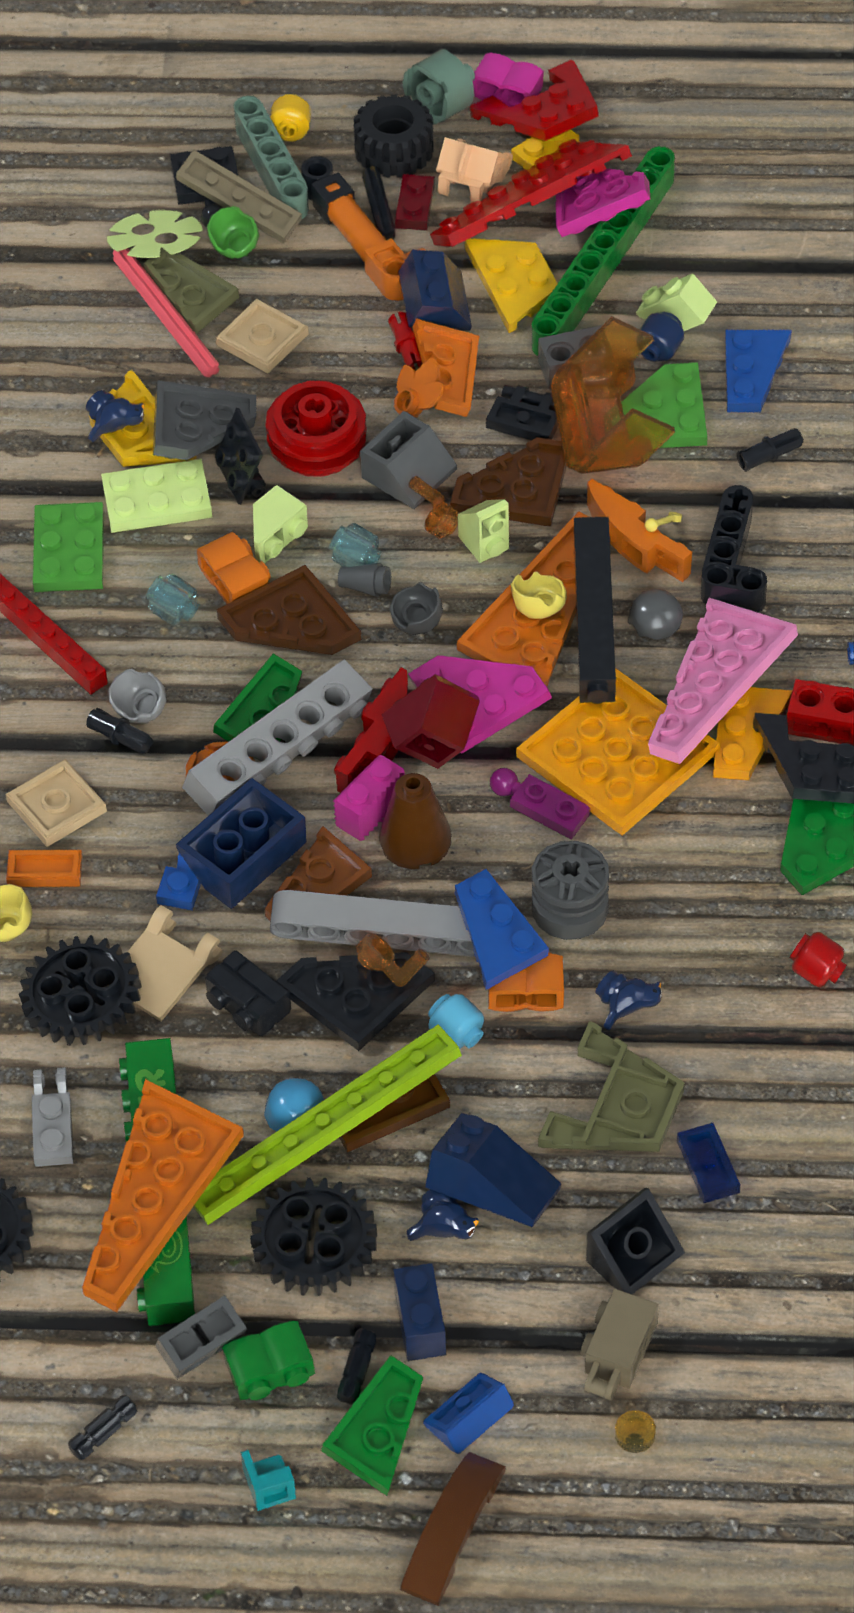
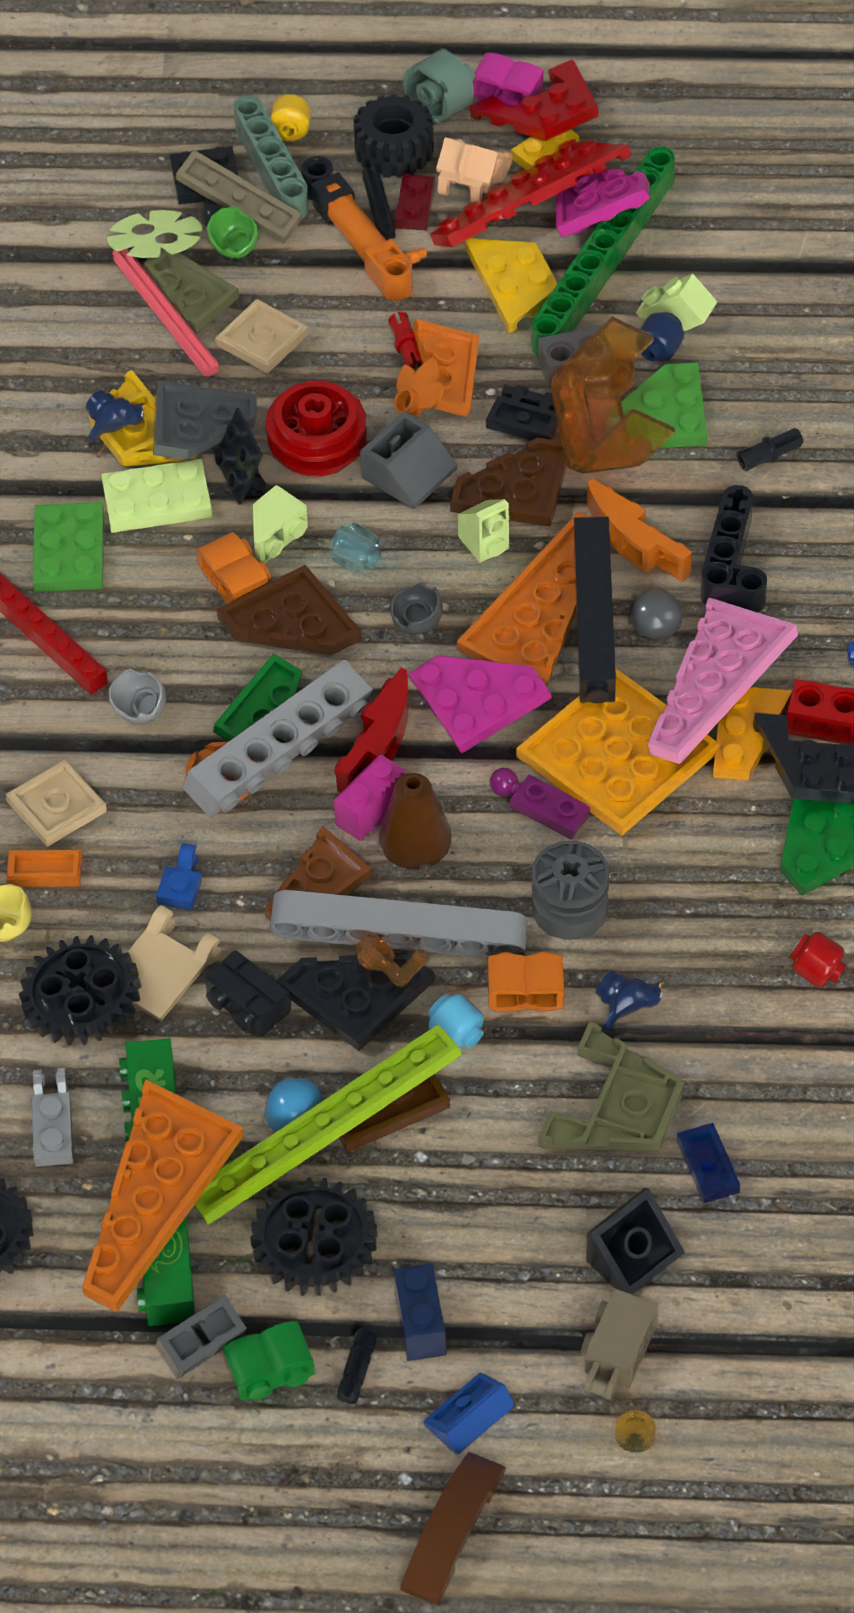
black axle [68,1395,137,1460] -> none
black axle [86,707,153,754] -> none
clear light blue head [146,573,200,625] -> none
dark blue slope [176,778,307,909] -> none
teal panel [241,1450,296,1511] -> none
green wing [321,1355,424,1496] -> none
dark grey cone [338,563,392,597] -> none
dark red slope [382,674,480,769] -> none
dark blue slope [399,250,472,331] -> none
dark blue animal [406,1189,479,1241] -> none
clear orange plate [409,476,458,539] -> none
dark blue slope [425,1113,561,1227] -> none
blue wing [455,869,549,990] -> none
light yellow hair [511,571,567,619] -> none
light yellow hinge [645,512,682,532] -> none
blue wing [725,330,792,412] -> none

